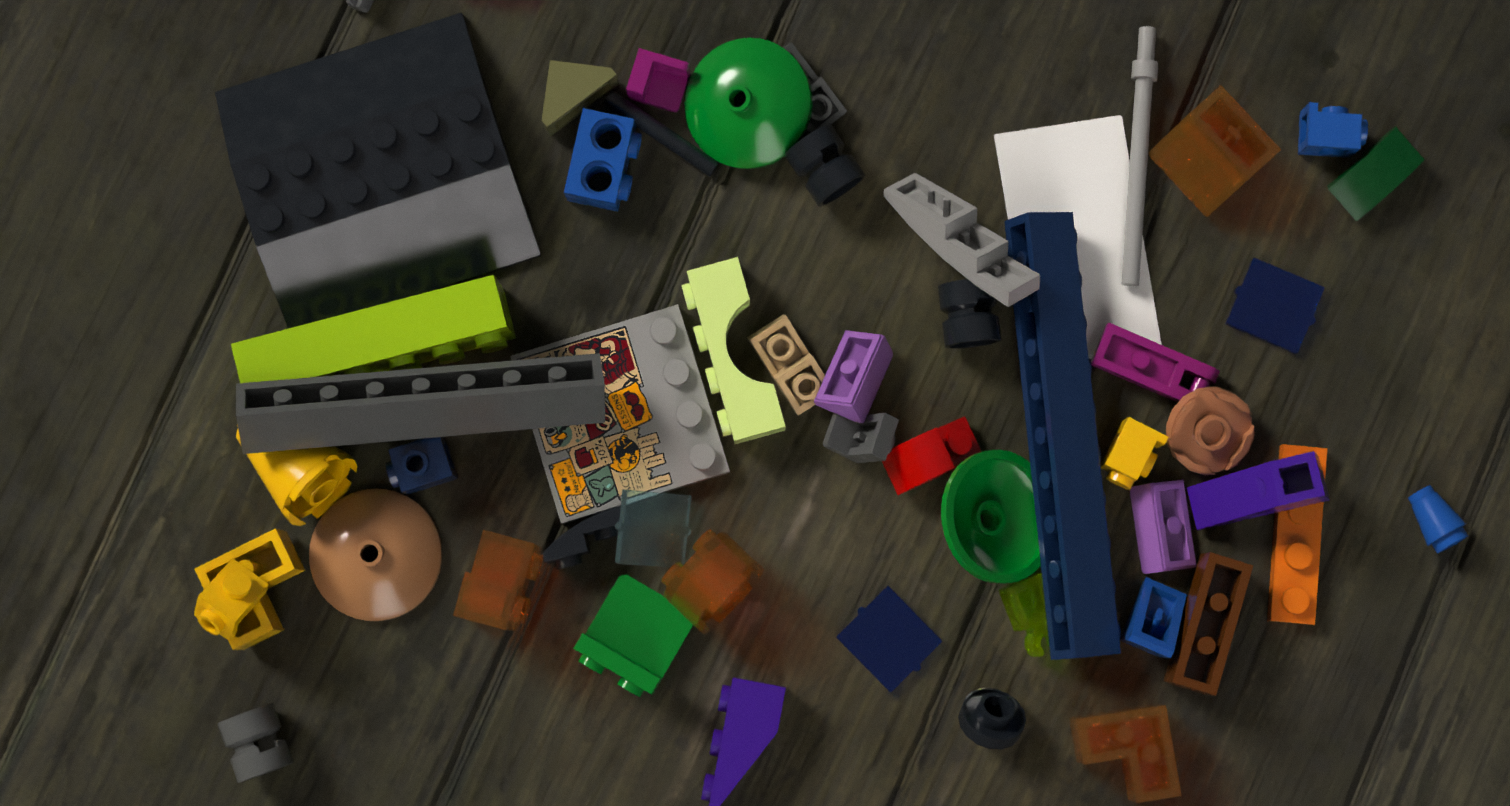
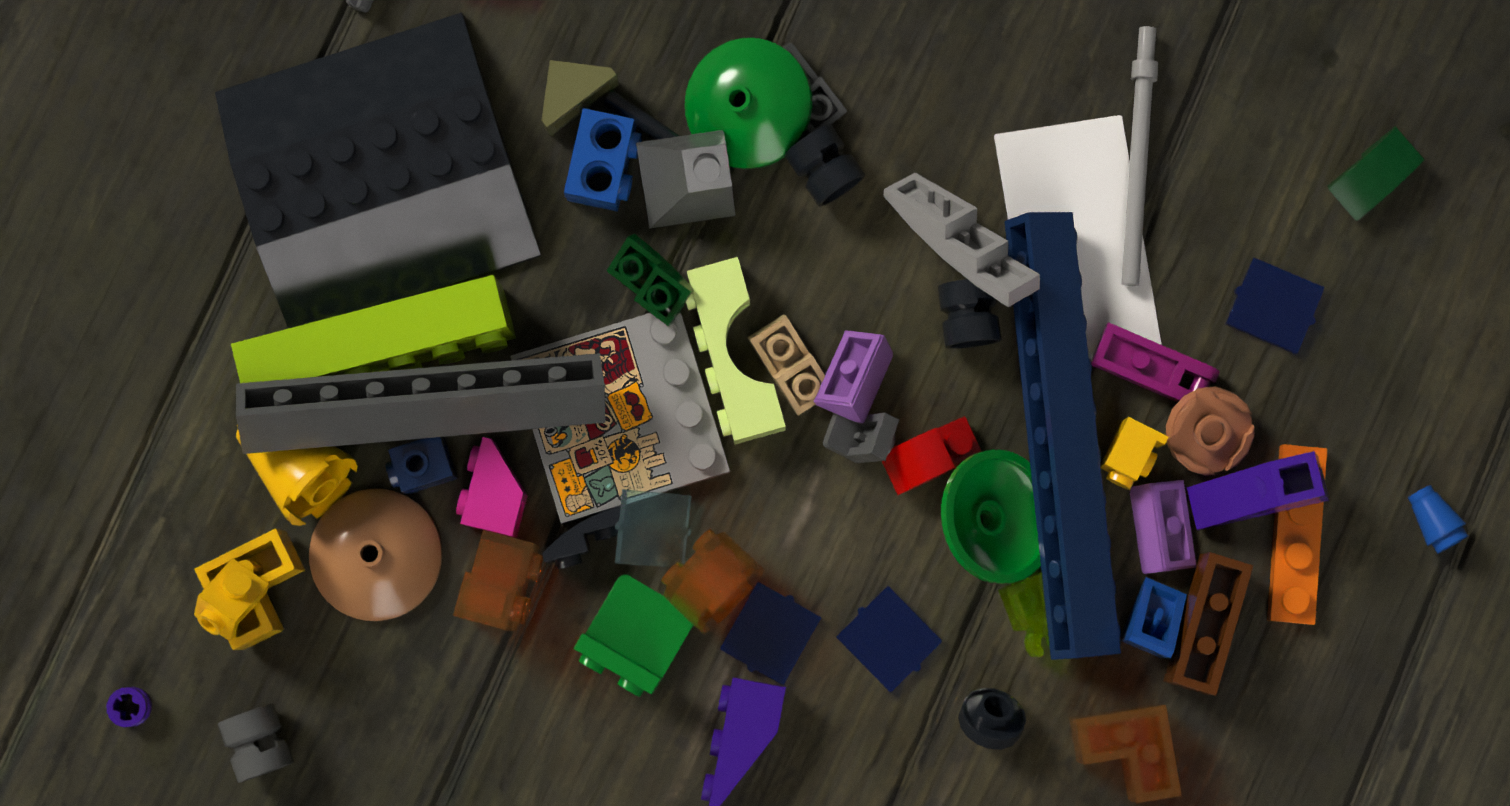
magenta panel [626,48,690,113] -> none
clear orange slope [1148,85,1281,218] -> none
blue brick [1298,102,1368,158] -> none
none -> dark purple bush [106,687,152,727]
none -> dark pink slope [456,437,528,538]
none -> dark green slope [606,234,694,326]
none -> dark grey slope [636,130,736,228]
none -> clear blue piece [720,582,821,685]

